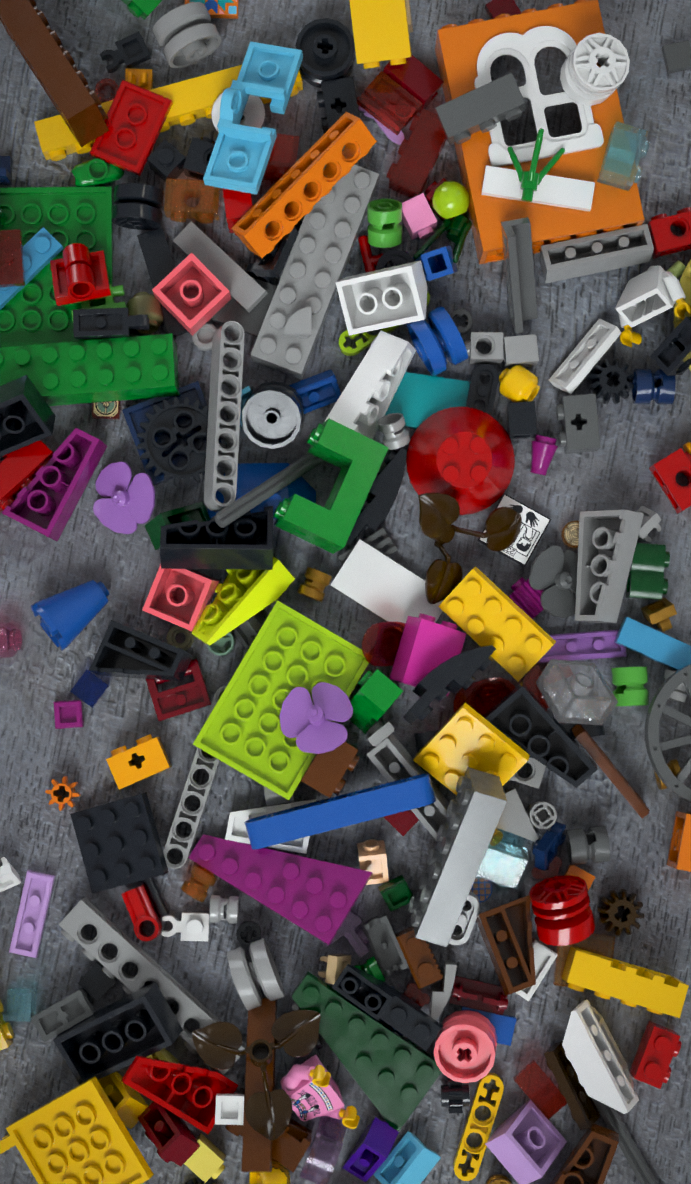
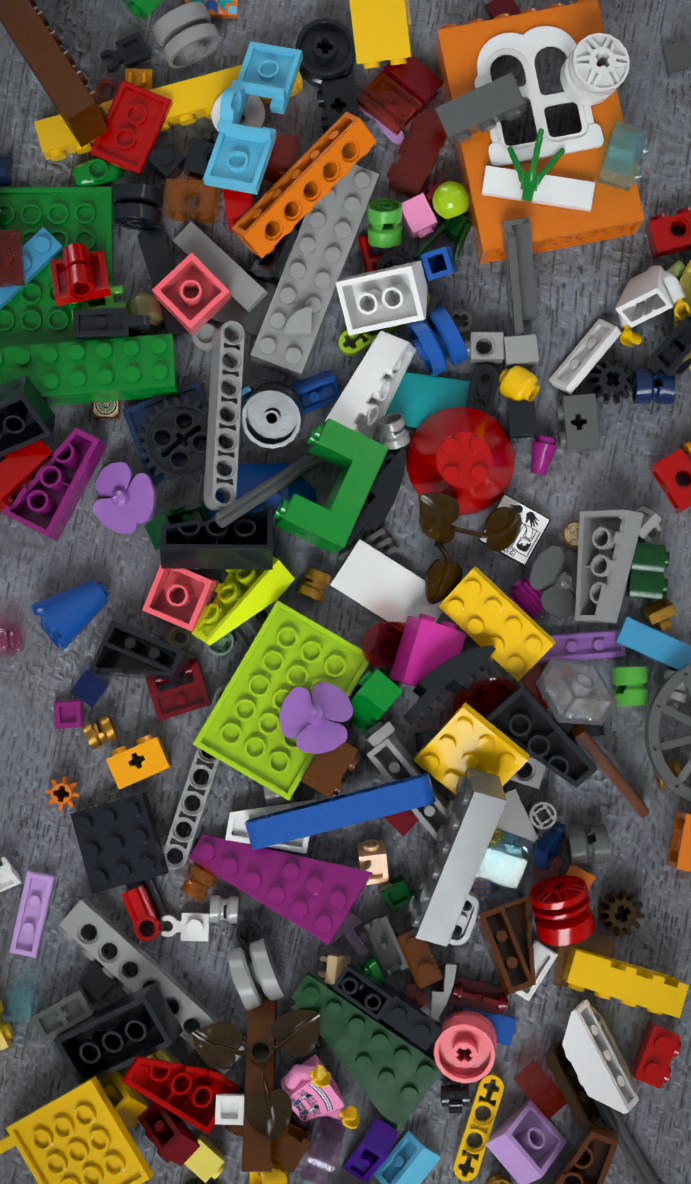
light grey brick [539,224,654,284] -> none
none -> pearl gold wheel [83,714,119,750]

